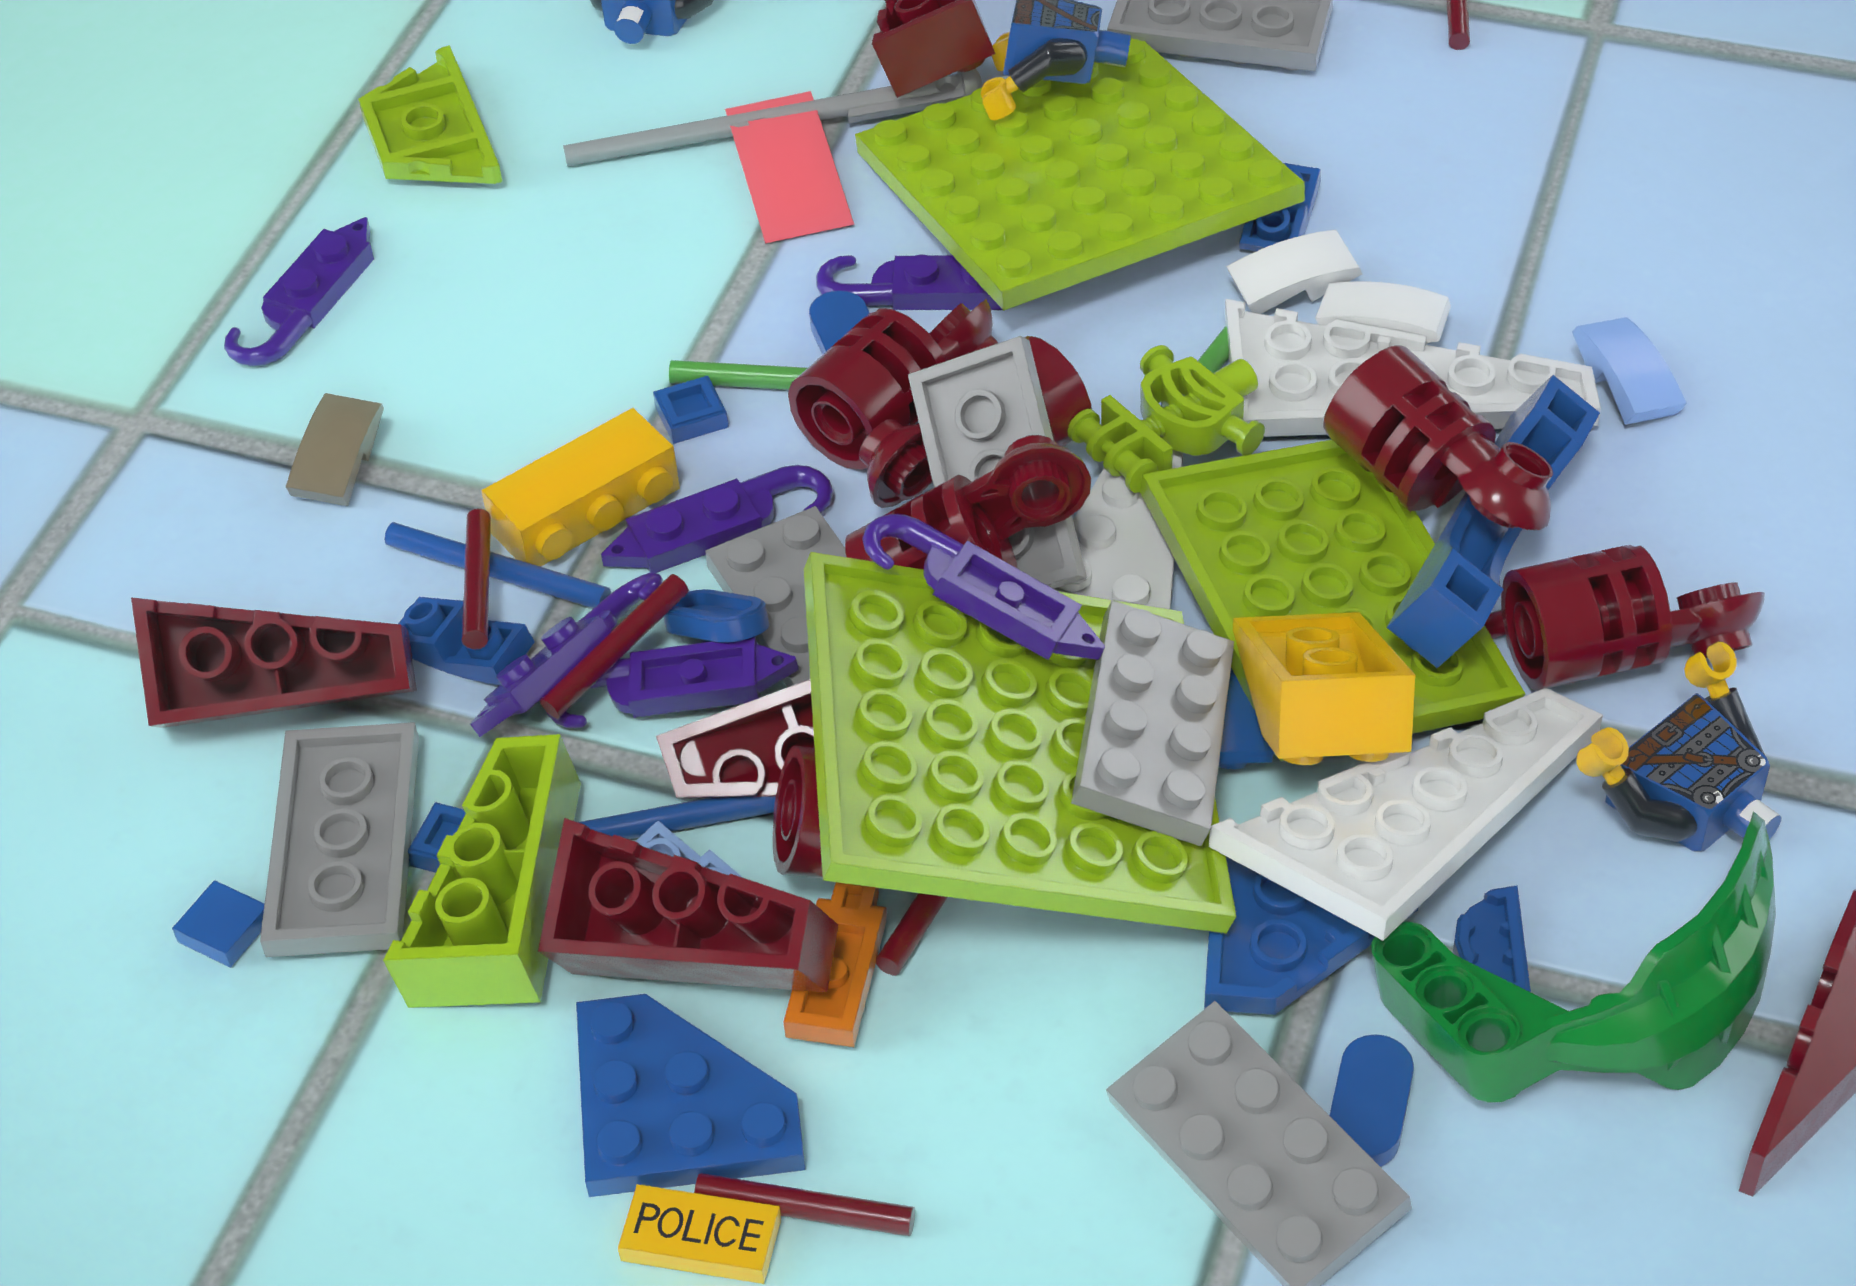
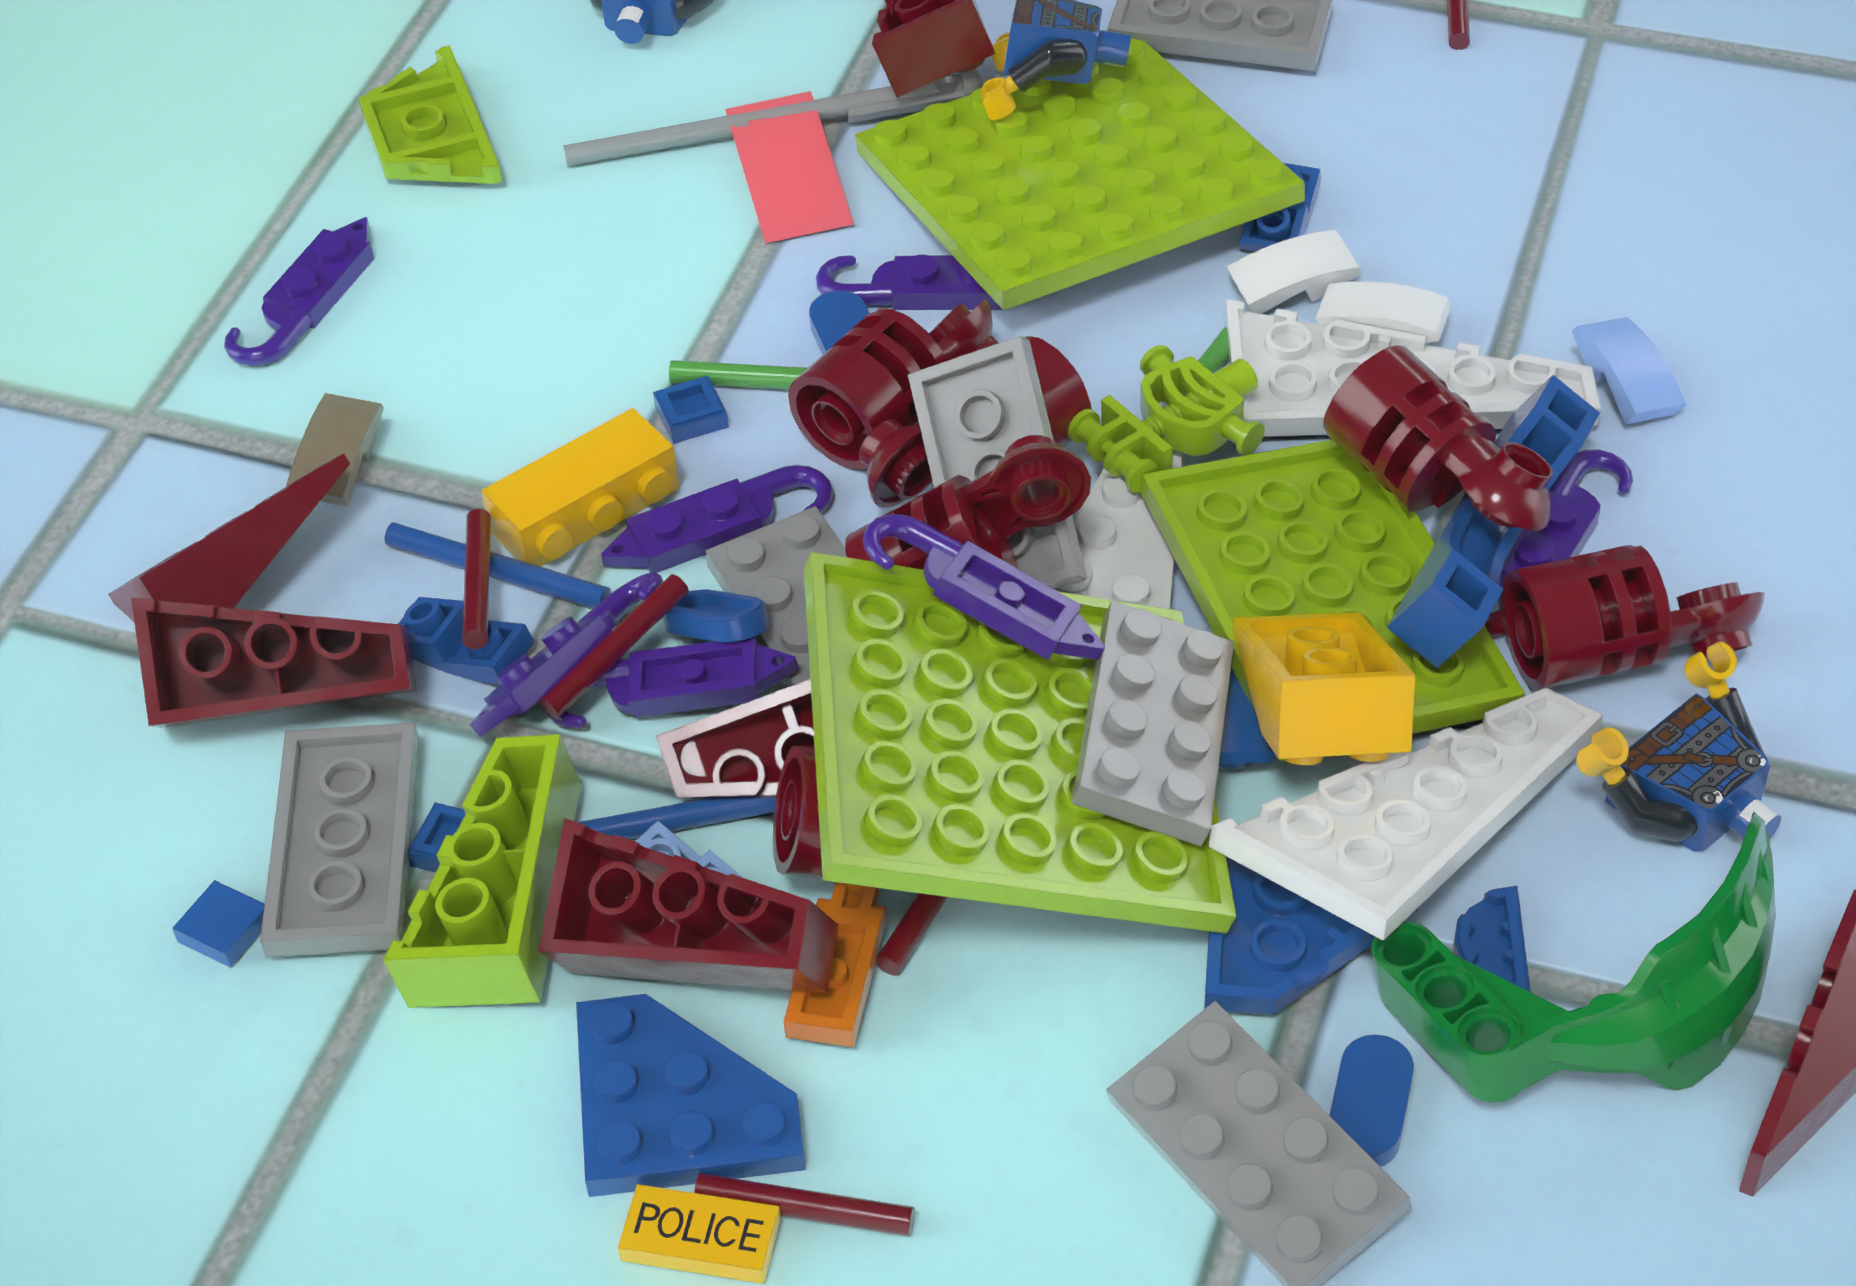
none -> dark red wedge [108,453,350,622]
none -> dark purple plate [1498,449,1633,610]

